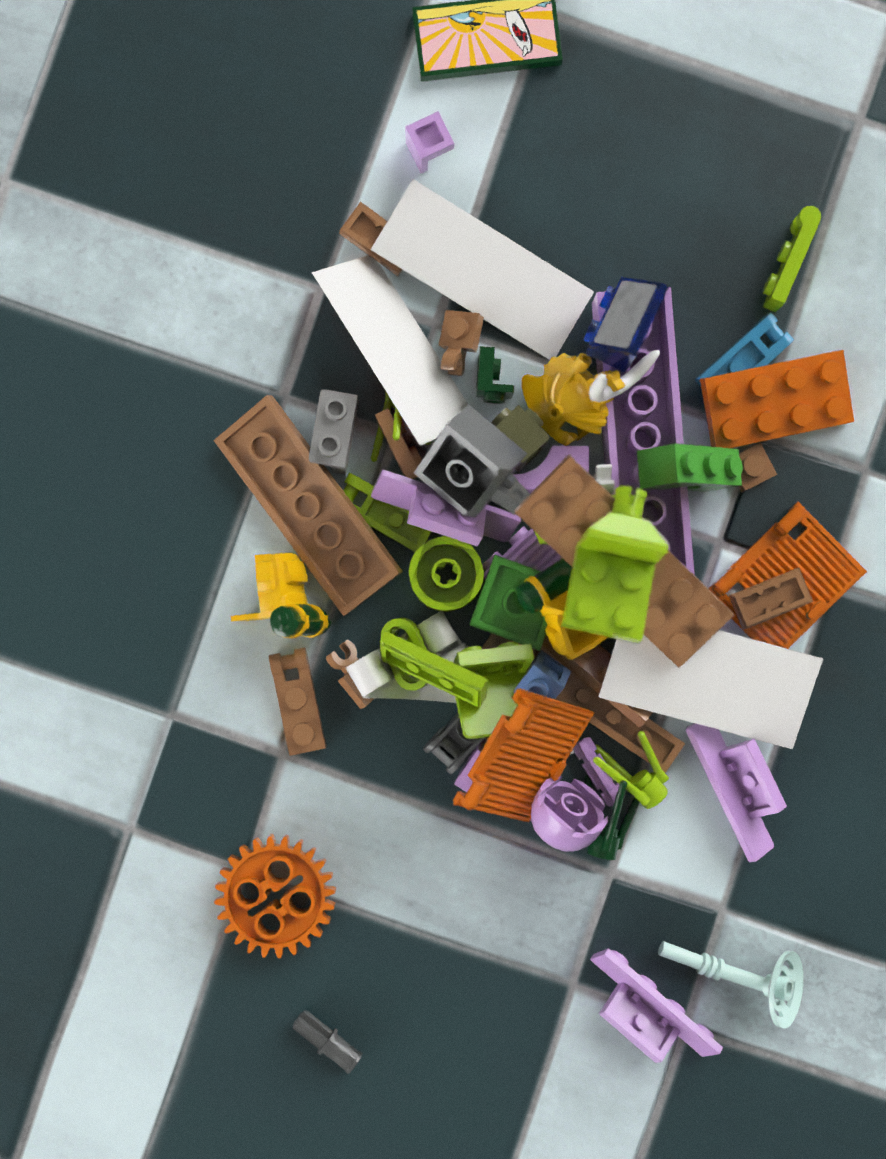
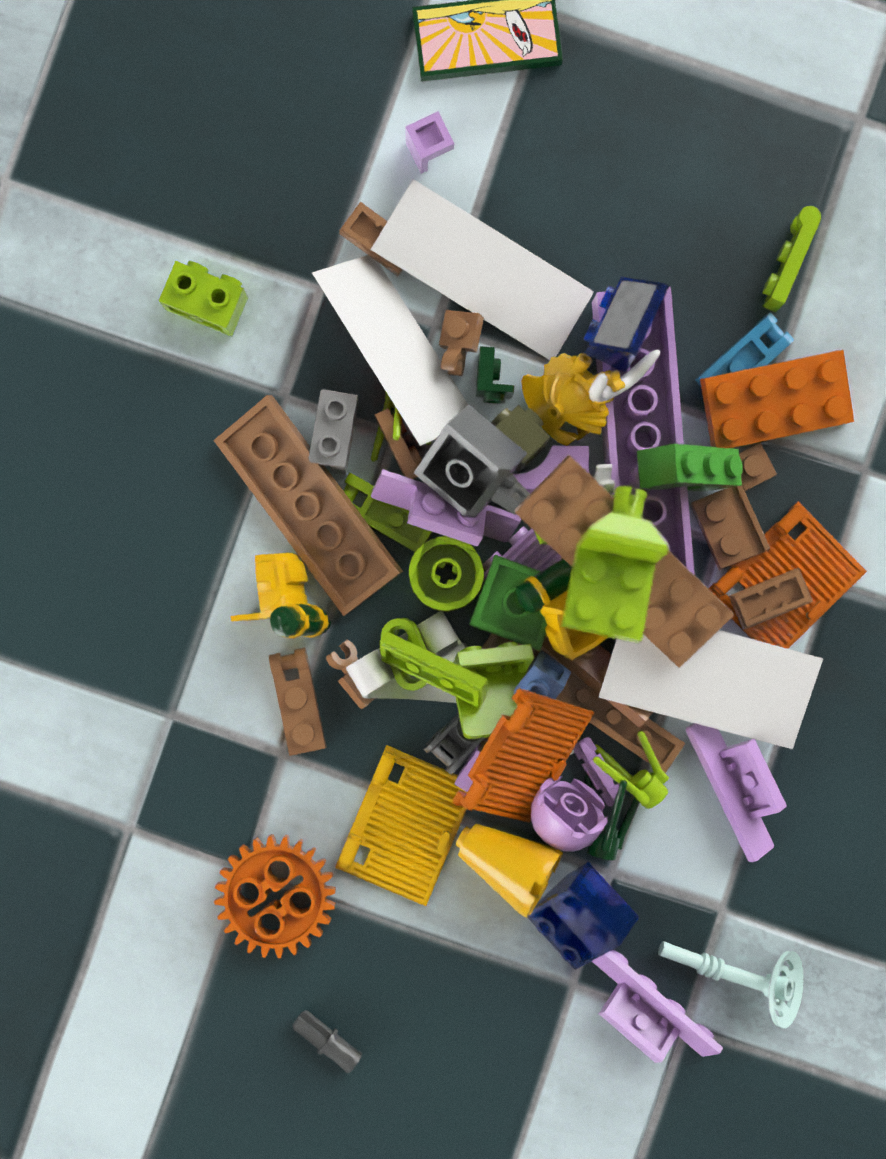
none -> lime brick [159,261,248,337]
none -> yellow window [335,745,467,906]
none -> yellow cone [455,823,563,918]
none -> clear blue slope [528,862,639,970]
none -> medium nougat plate [690,486,770,571]

